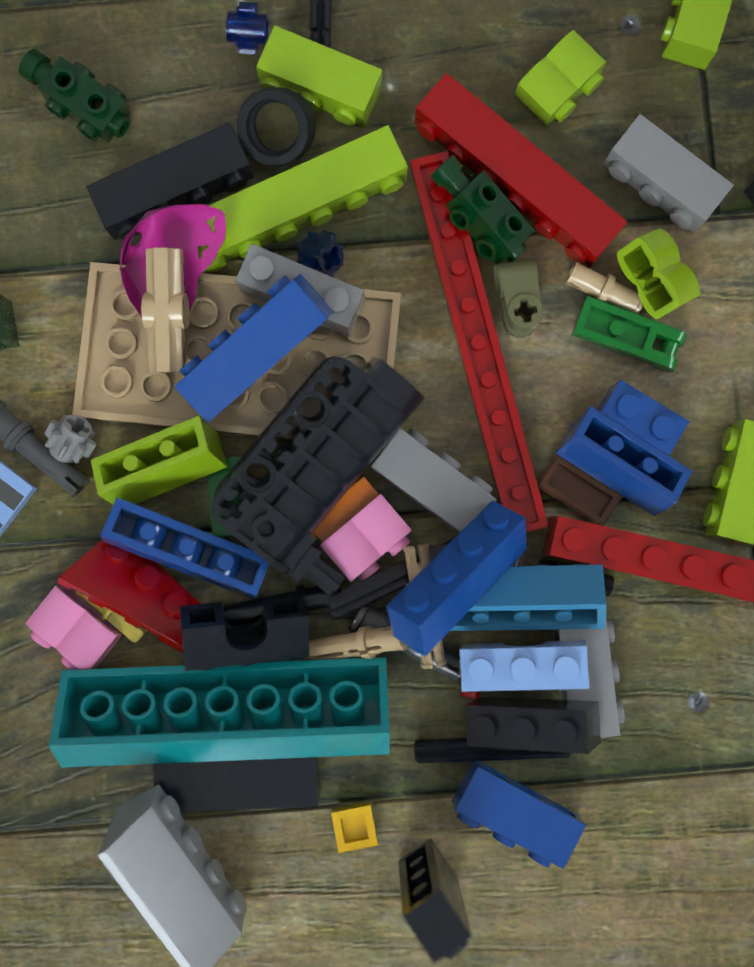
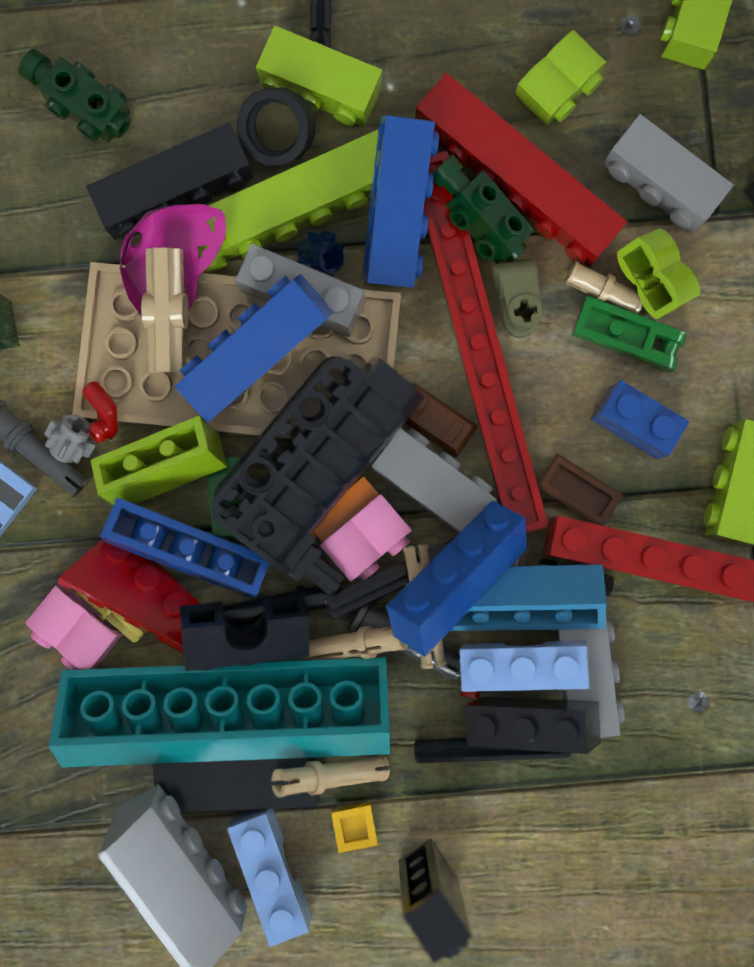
clear blue gear [226,1,269,55] -> none
blue brick [452,761,586,869] -> none
blue brick [556,406,692,516] -> none
none -> red arm [82,381,118,443]
none -> light blue arch [227,808,312,947]
none -> tan pin [272,755,390,798]
none -> blue brick [361,115,439,288]
none -> reddish brown tile [405,383,478,458]

